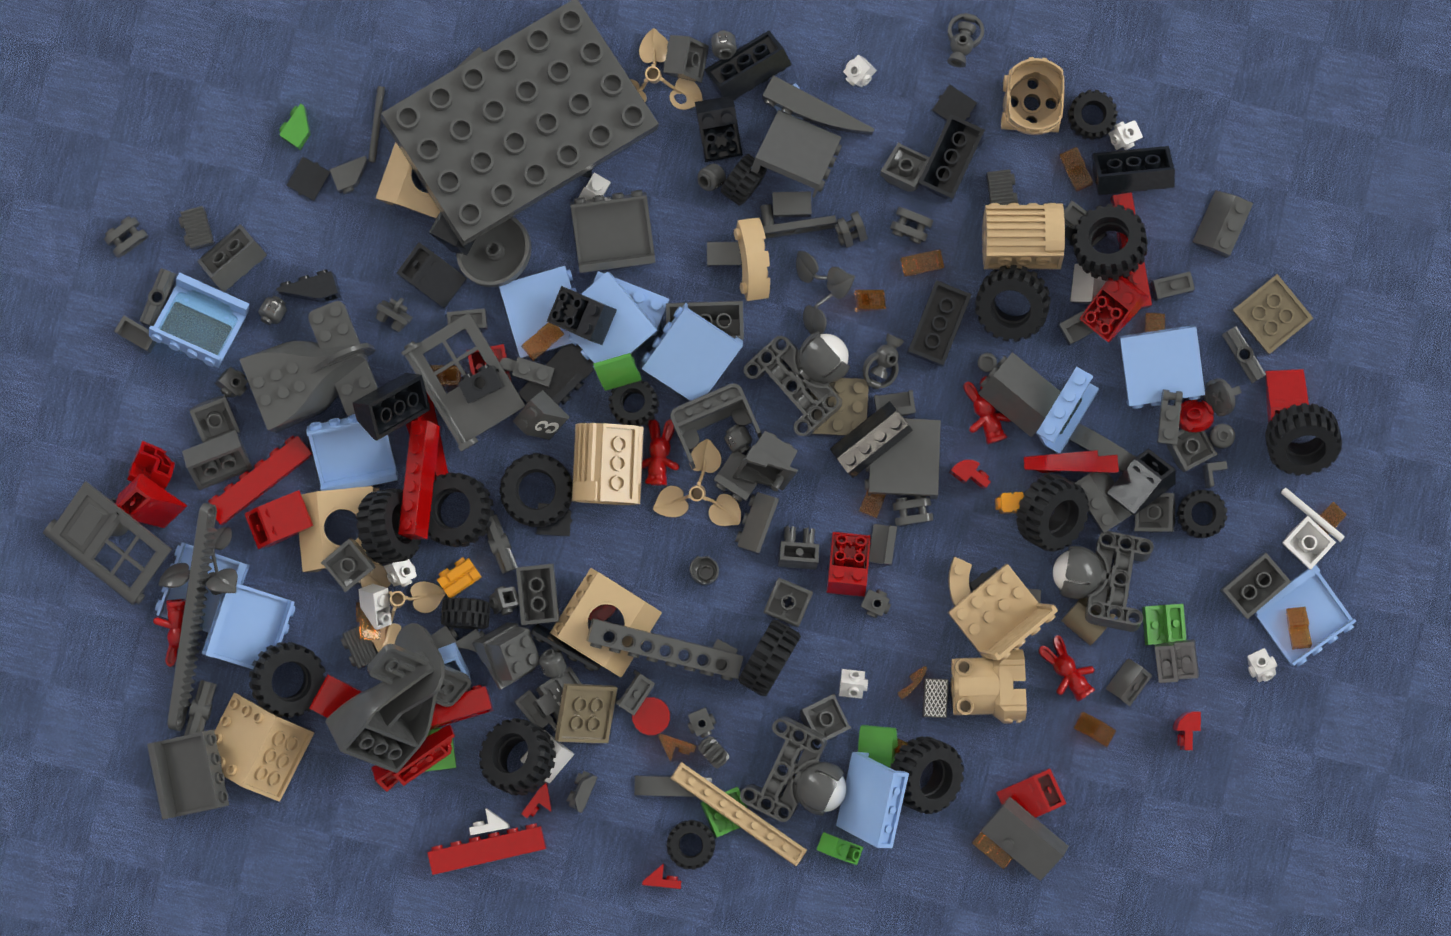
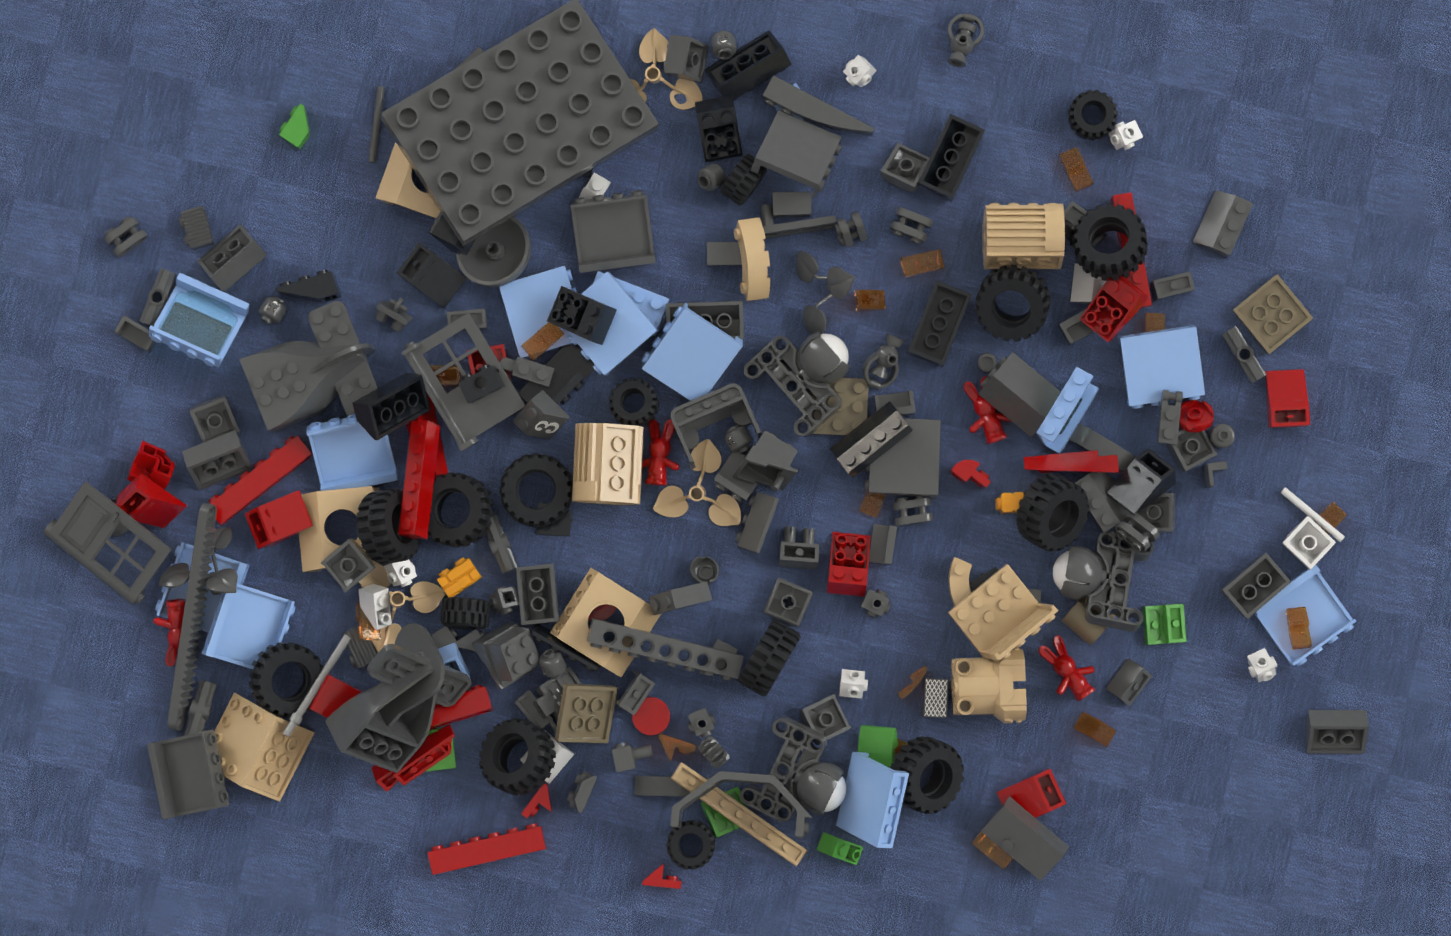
dark grey brick [214,367,248,398] -> none
black piece [286,157,331,201] -> none
dark grey slope [329,156,368,194] -> none
white slope [469,808,510,835] -> none
bright green slope [593,353,642,391] -> none
black piece [932,84,977,120] -> none
dark grey brick [986,169,1018,205] -> none
tan piece [1001,57,1064,135] -> none
black brick [1093,146,1175,195] -> none
flat silver slope [1155,639,1199,683] -> none
red brick [1173,711,1201,750] -> none
black tyre [1177,490,1228,538] -> none
dark grey tile [1204,378,1242,417] -> none
black tyre [1265,403,1342,476] -> none
none -> light grey bar [283,634,351,737]
none -> dark grey brick [612,742,653,772]
none -> dark grey brick [649,581,712,615]
none -> dark grey panel [670,771,814,838]
none -> dark grey brick [1115,512,1160,553]
none -> dark grey slope [1306,710,1369,754]

